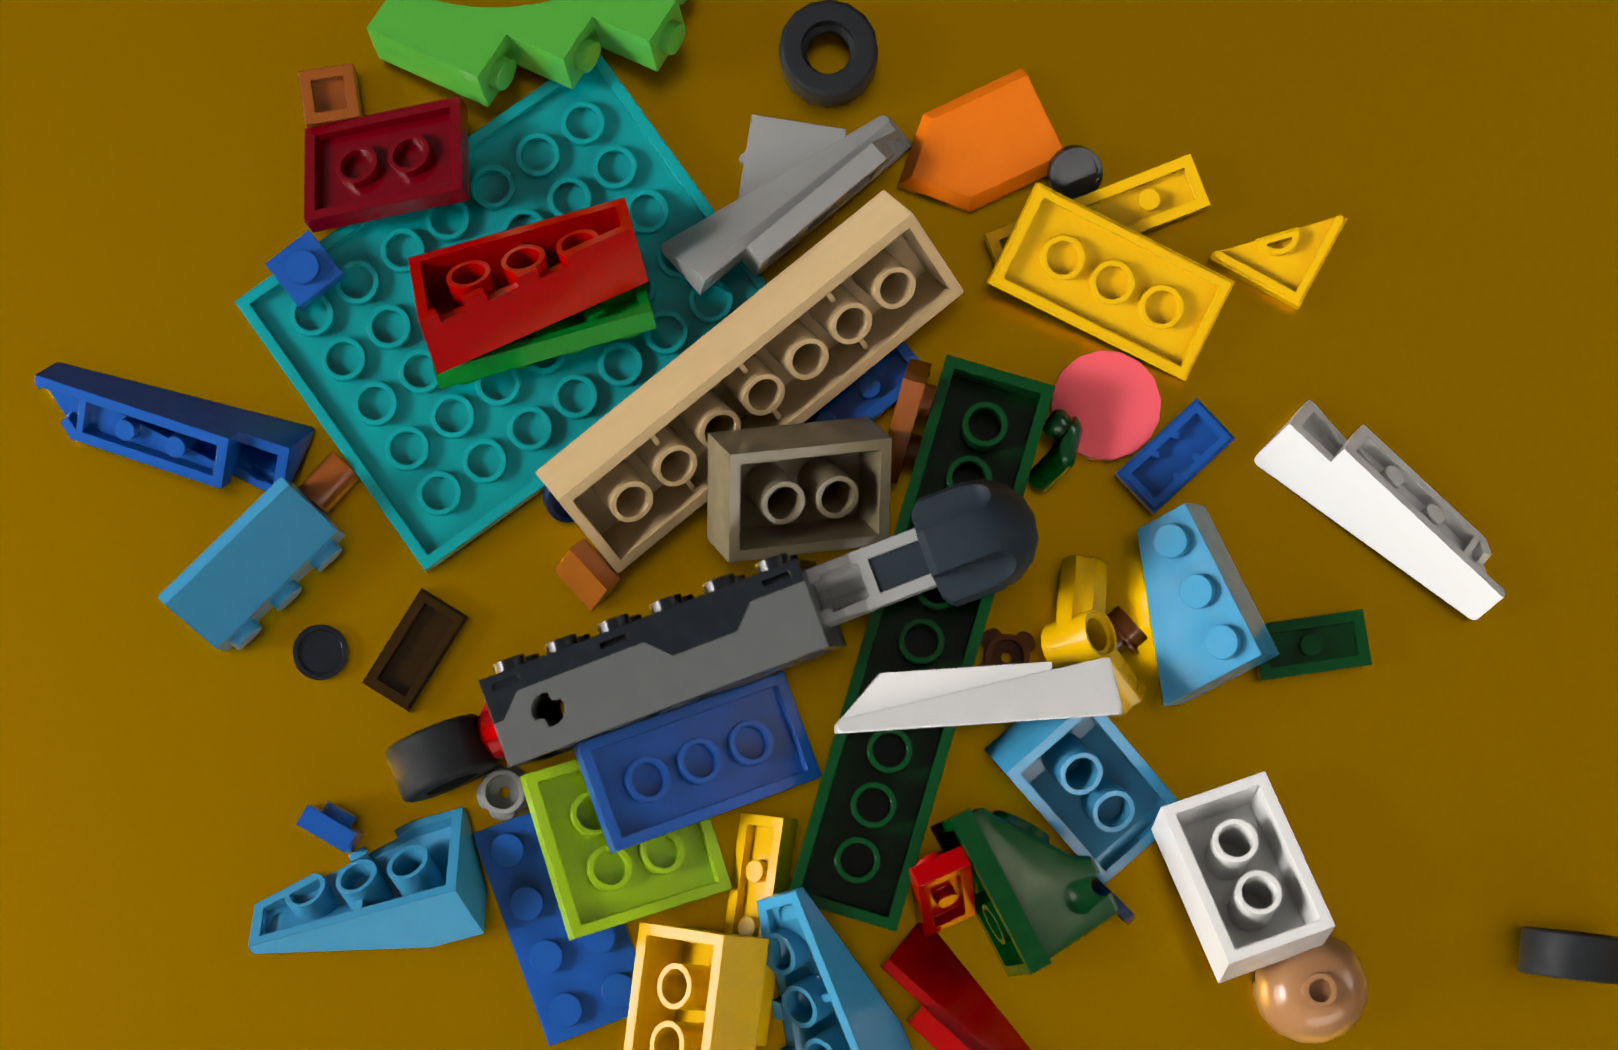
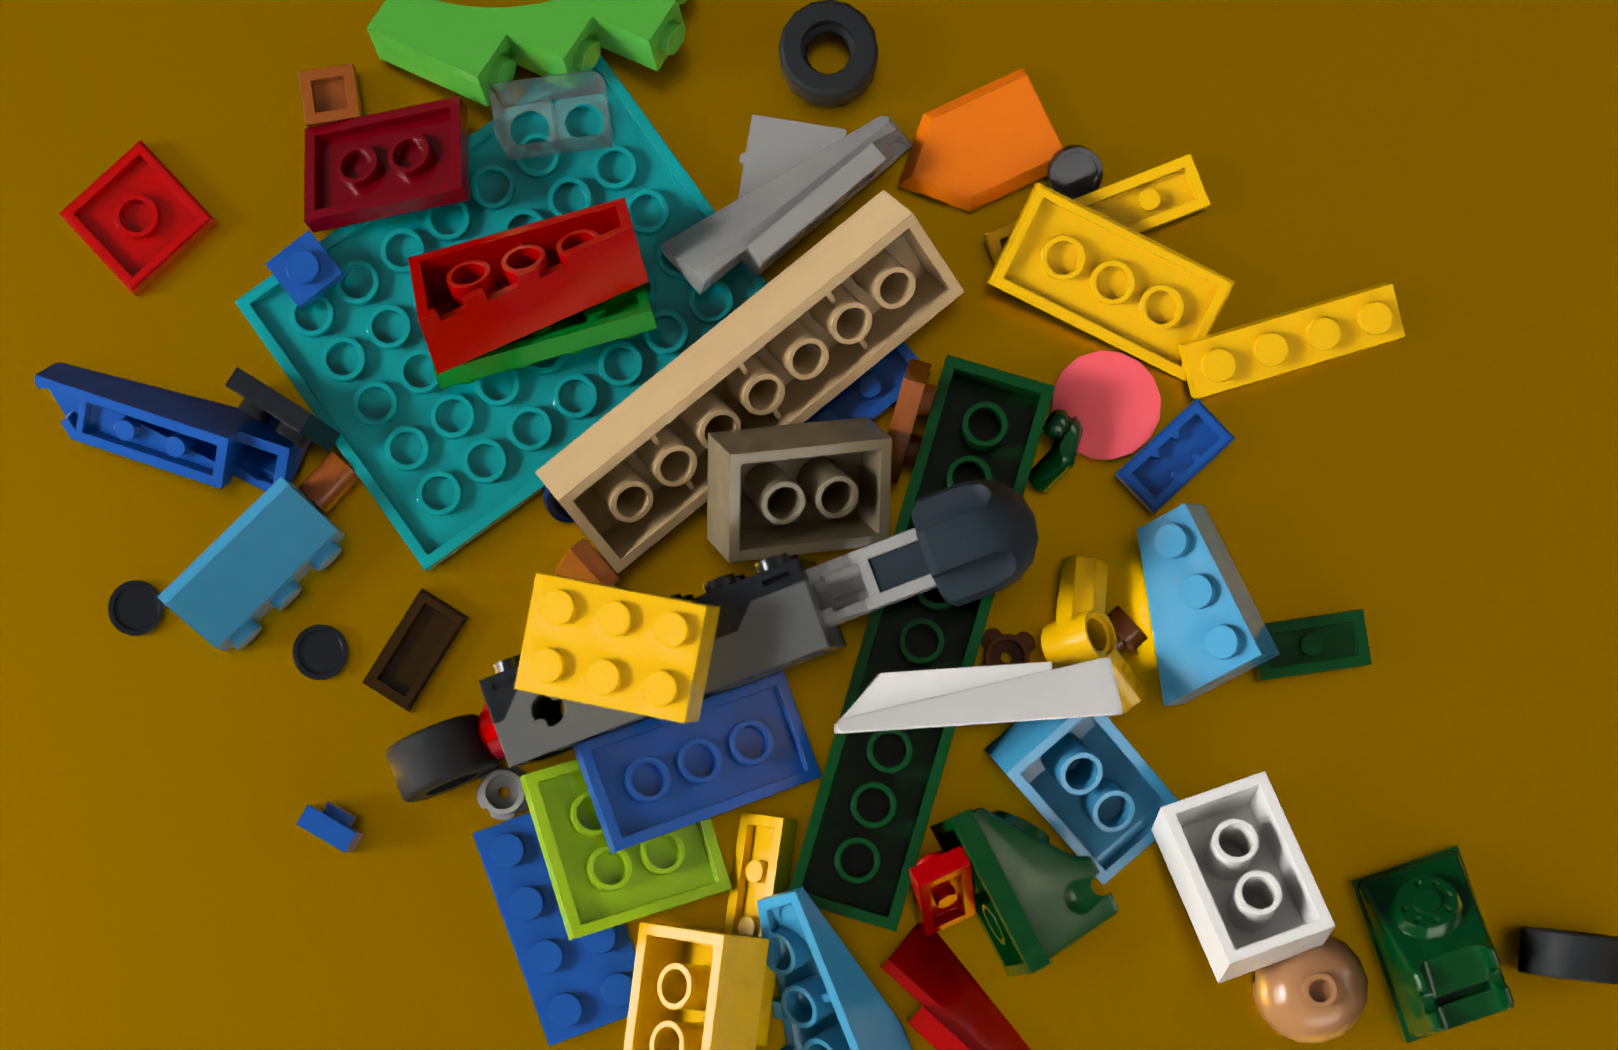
dark azure wedge [248,807,487,954] -> none
piece [1091,877,1136,925] -> none
yellow tile [1207,215,1348,310] -> none
white wedge [1254,399,1506,620] -> none
none -> red tile [59,140,218,296]
none -> black piece [108,580,166,636]
none -> black plate [225,367,341,452]
none -> clear piece [489,71,613,161]
none -> yellow brick [514,573,721,723]
none -> yellow plate [1178,282,1406,399]
none -> dark green piece [1347,845,1514,1043]

